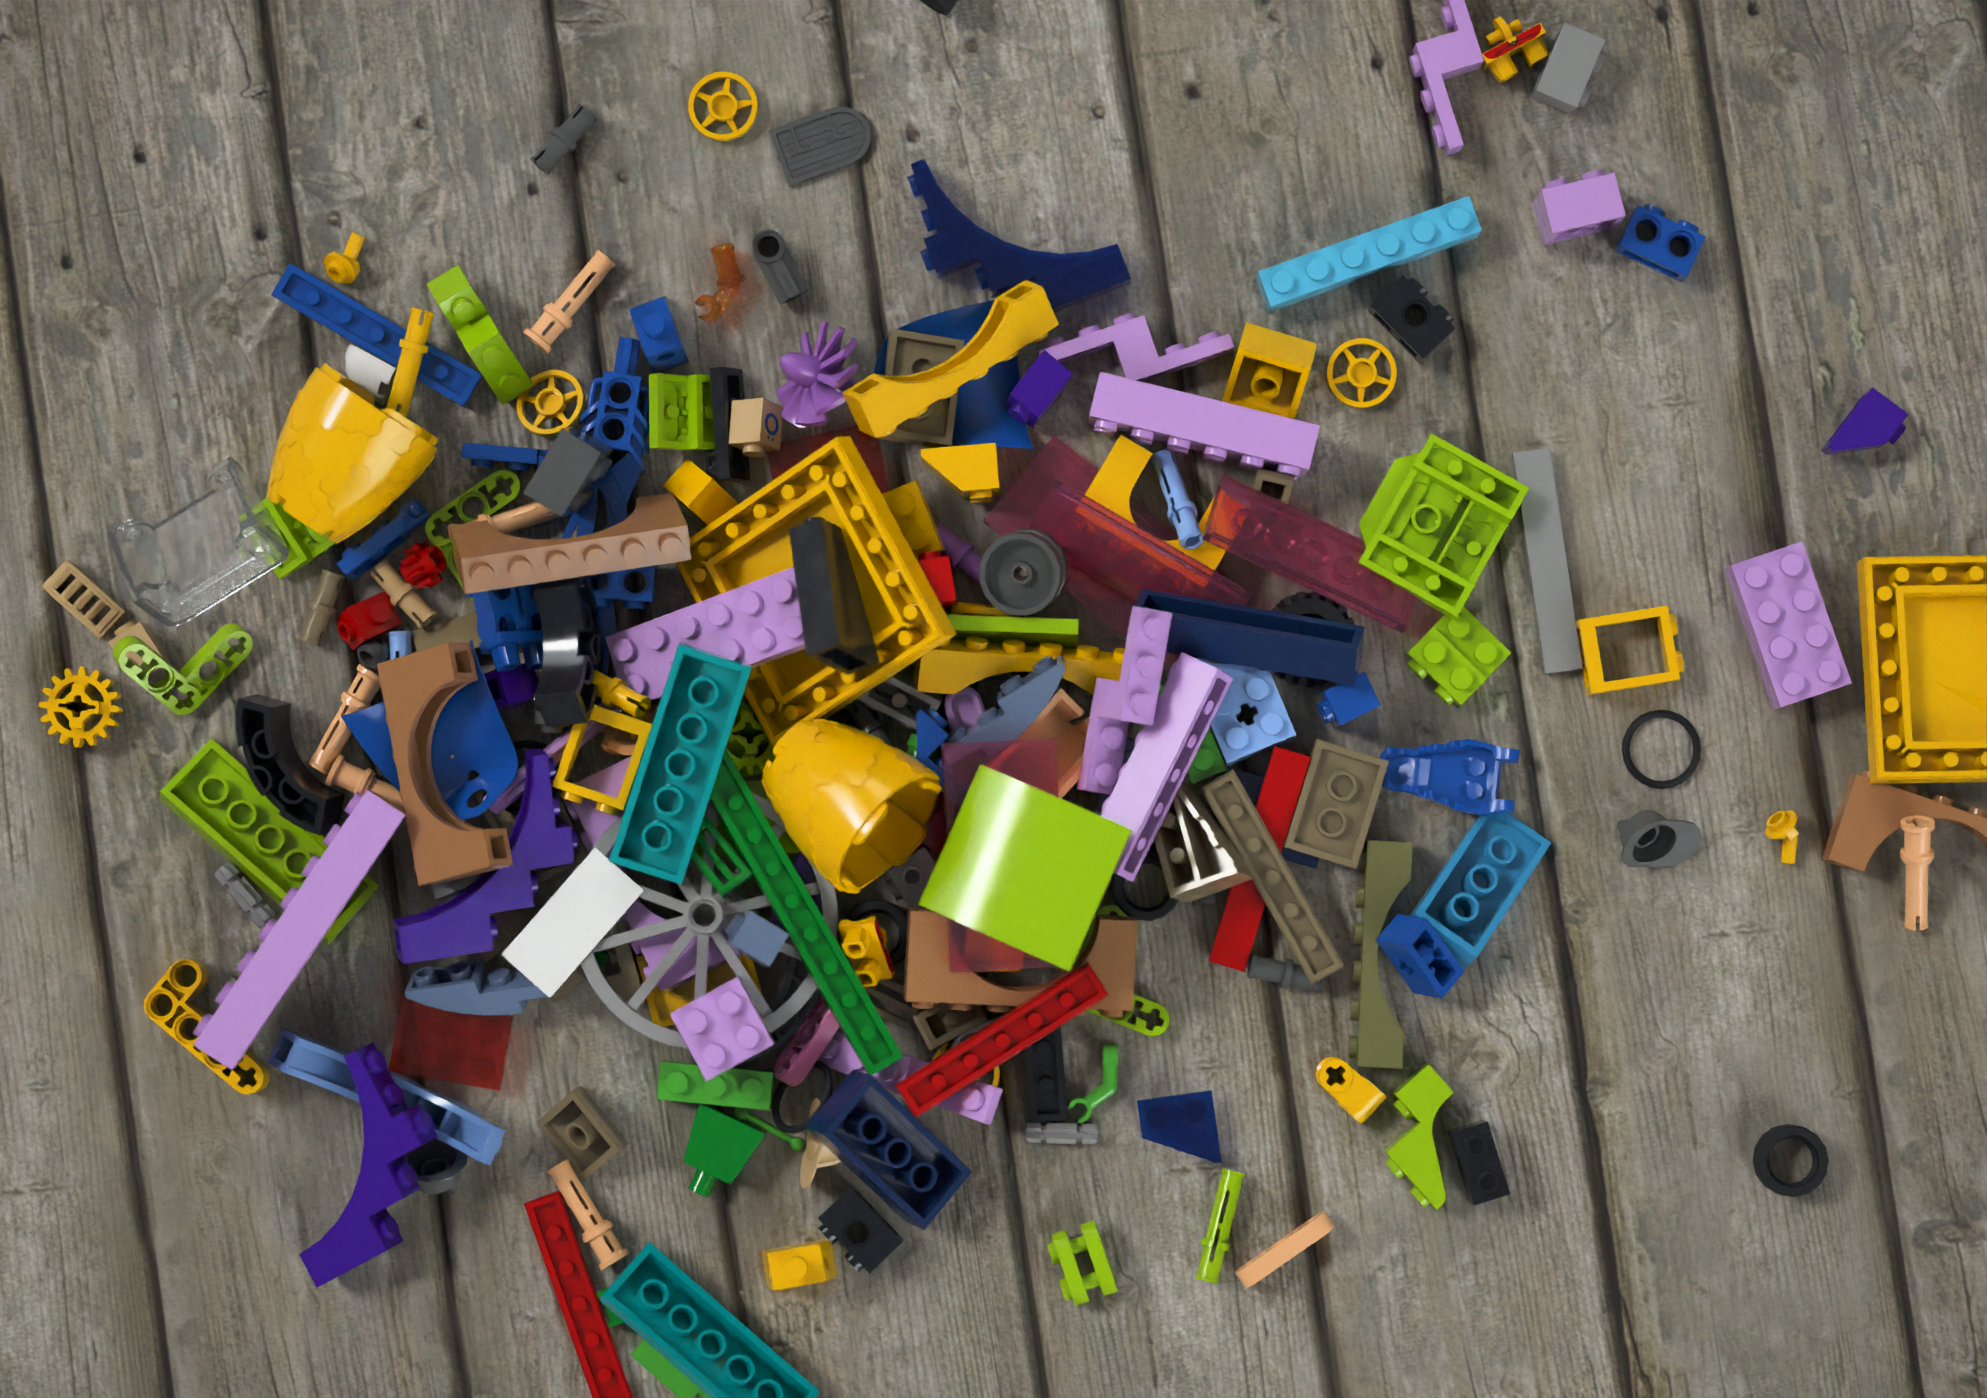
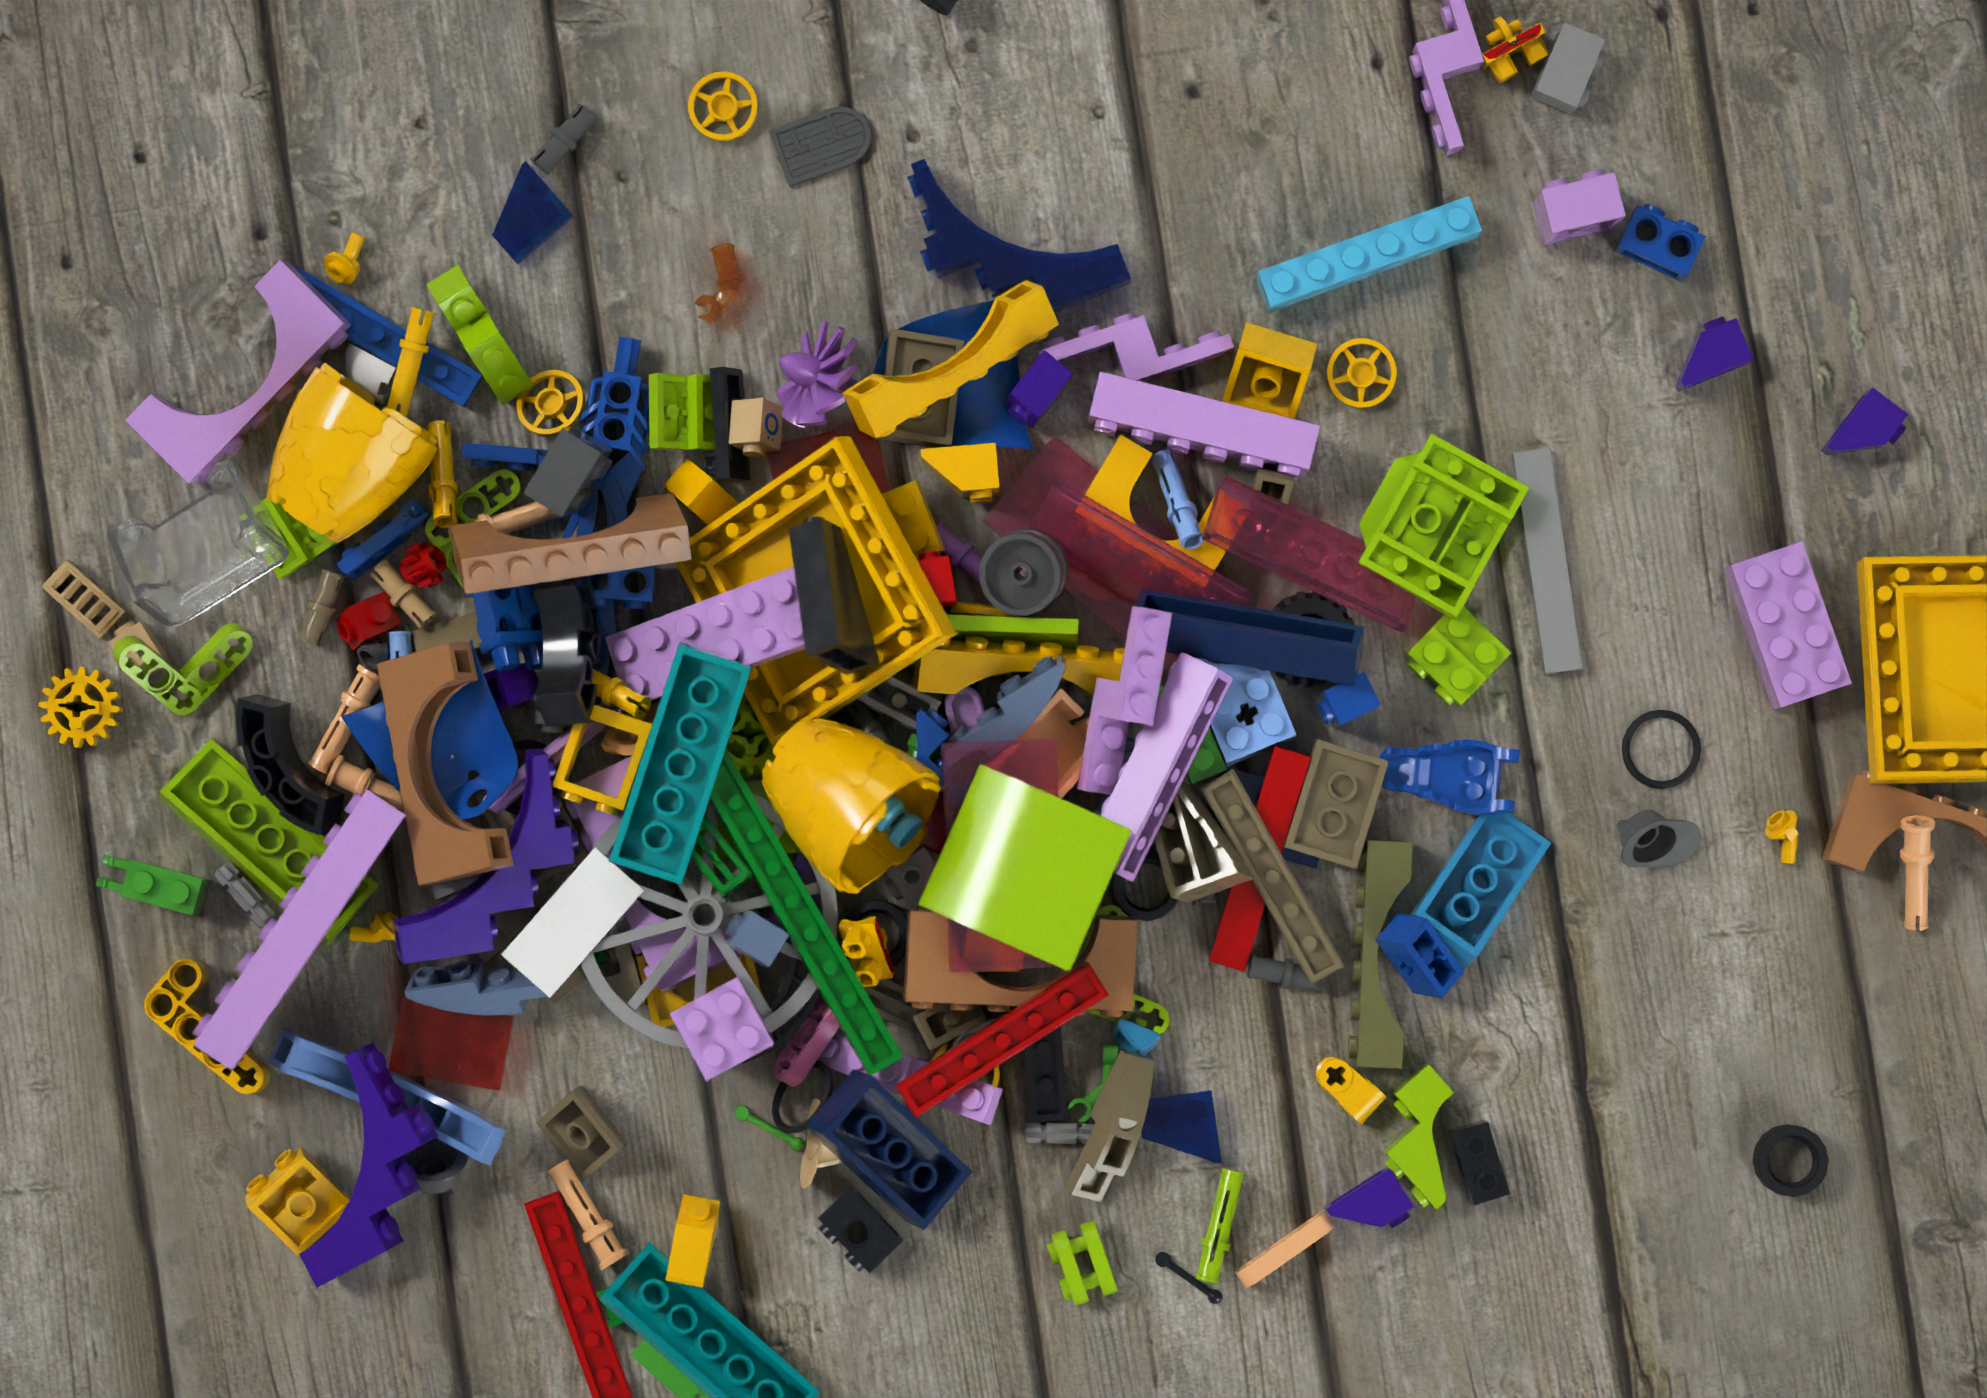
light nougat pin [523,250,615,354] -> none
blue torso [629,296,689,373] -> none
bright green arch [657,1060,775,1110] -> none
green torso [683,1104,767,1198] -> none
dark grey piece [752,229,809,305] -> none
yellow torso [761,1239,838,1291] -> none
black brick [1368,275,1455,364] -> none
yellow window [1576,605,1684,696] -> none
none -> bright green hinge [96,854,211,916]
none -> lavender arch [125,260,352,484]
none -> yellow plate [245,1146,350,1257]
none -> yellow plate [349,910,398,943]
none -> yellow pin [427,420,458,528]
none -> clear blue wing [492,161,574,265]
none -> yellow slope [666,1194,720,1288]
none -> medium azure wheel [875,795,923,849]
none -> dark tan slope [1064,1050,1154,1202]
none -> dark azure slope [1111,1018,1161,1056]
none -> black hinge [1155,1252,1222,1304]
none -> dark purple slope [1324,1166,1414,1228]
none -> dark purple slope [1676,316,1753,392]

